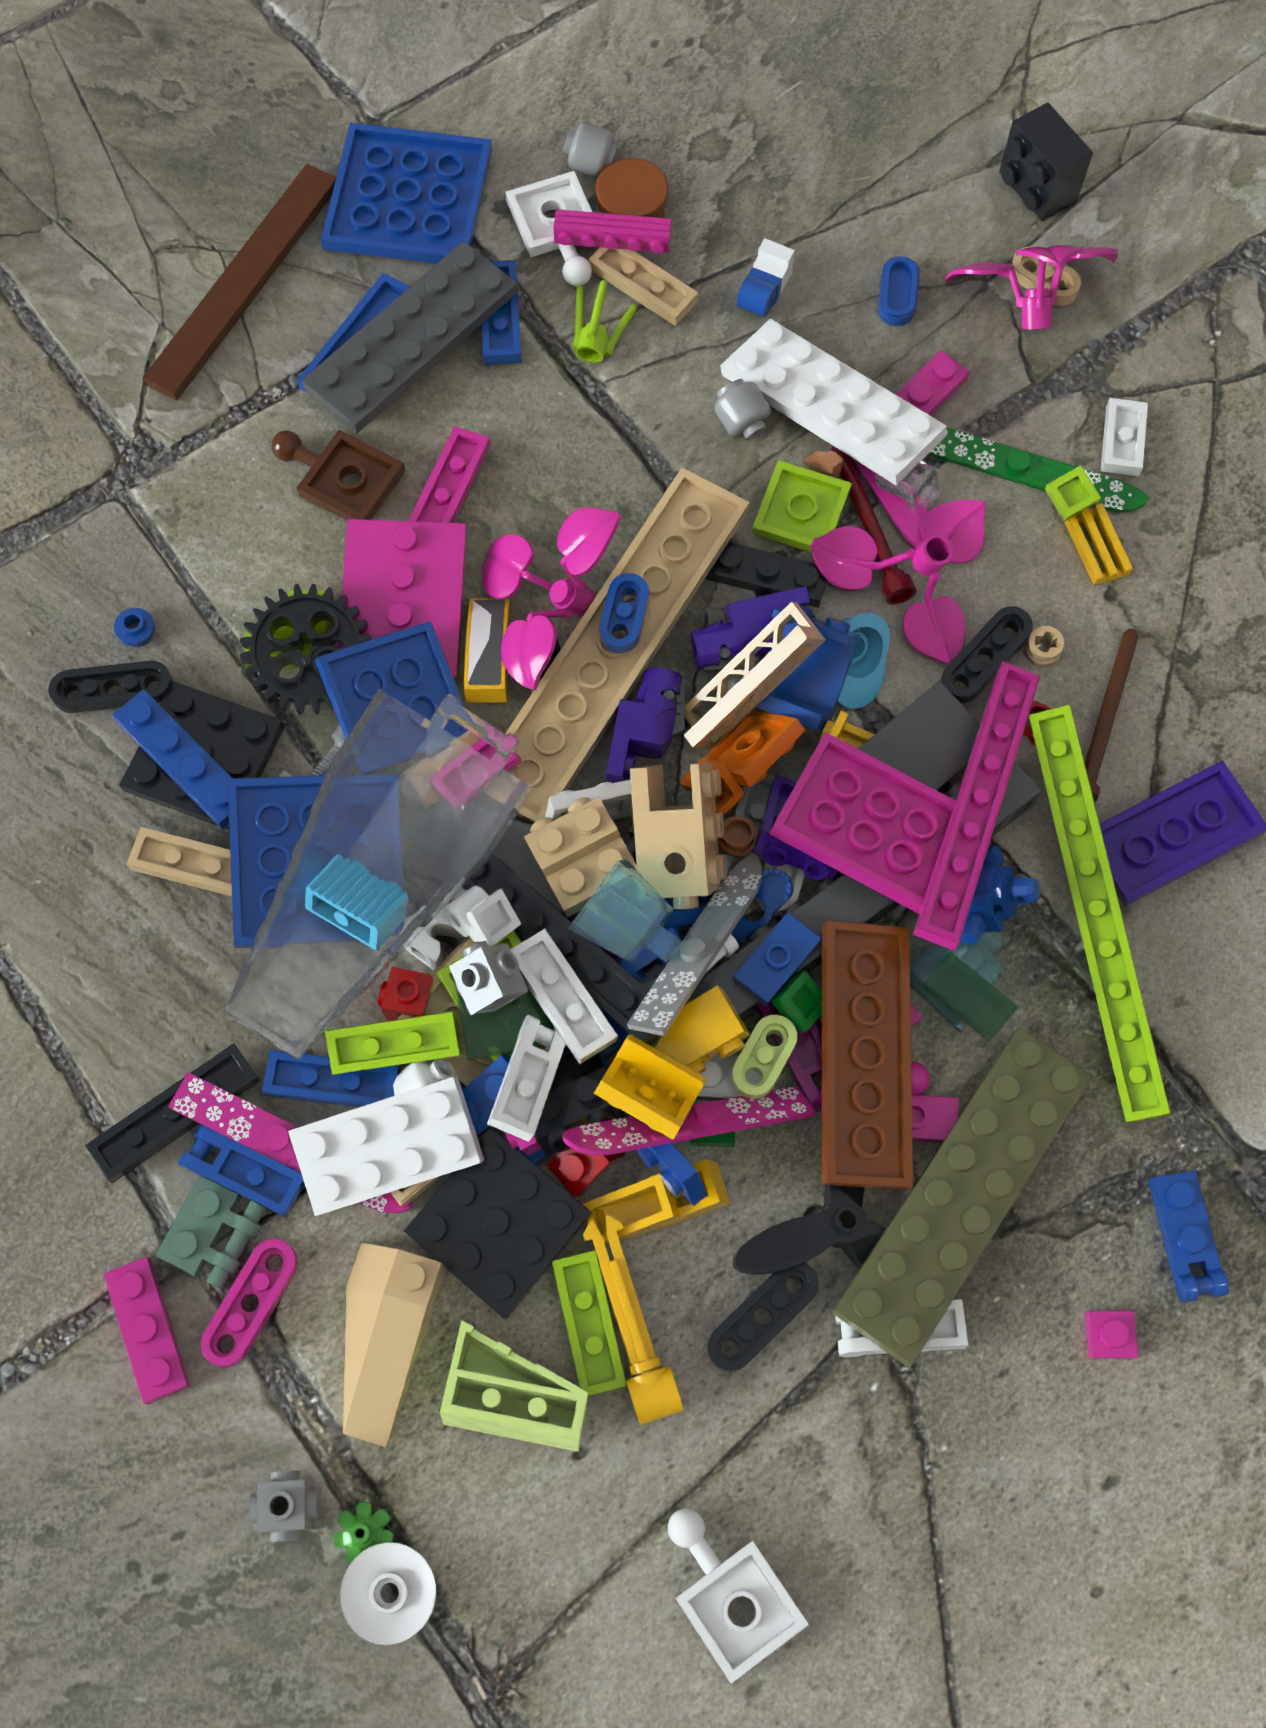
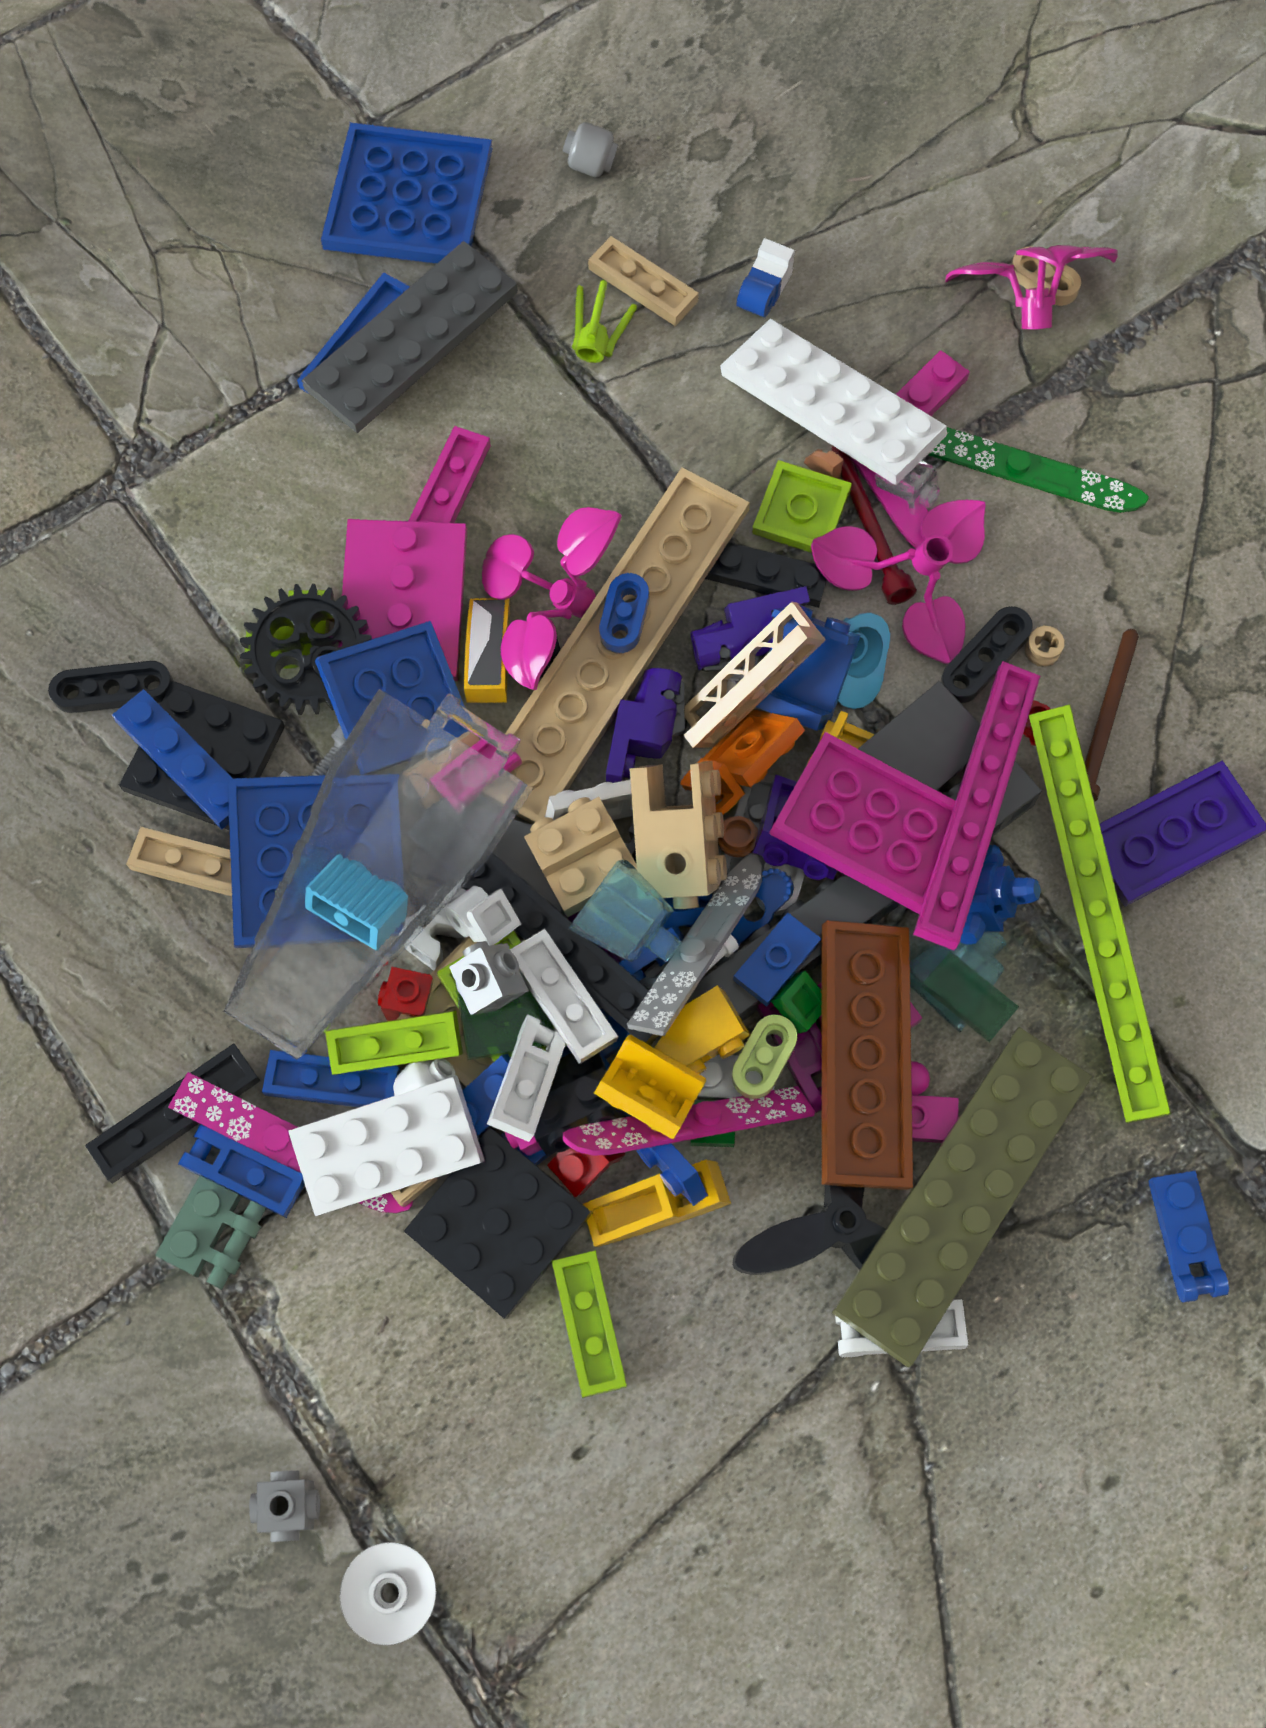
dark pink plate [104,1257,191,1405] -> none
blue plate [114,608,155,647] -> none
reddish brown tile [143,164,336,401] -> none
dark pink plate [201,1239,298,1368] -> none
reddish brown plate [271,430,405,520] -> none
bright green plant [334,1502,394,1563] -> none
tan wedge [343,1243,447,1448] -> none
yellowish green wedge [440,1320,588,1452] -> none
blue plate [482,260,522,365] -> none
white plate [506,171,592,286] -> none
dark pink piece [553,209,672,253] -> none
yellow piece [583,1215,684,1426] -> none
dark orange tile [596,158,668,218] -> none
white plate [668,1508,809,1684] -> none
black plate [707,1263,819,1372] -> none
light grey head [714,378,771,439] -> none
blue tile [878,256,920,326] -> none
black brick [999,102,1093,222] -> none
lime tile [1045,465,1101,522] -> none
yellow tile [1063,503,1133,586] -> none
dark pink plate [1085,1311,1138,1359] -> none
white plate [1101,398,1148,477] -> none

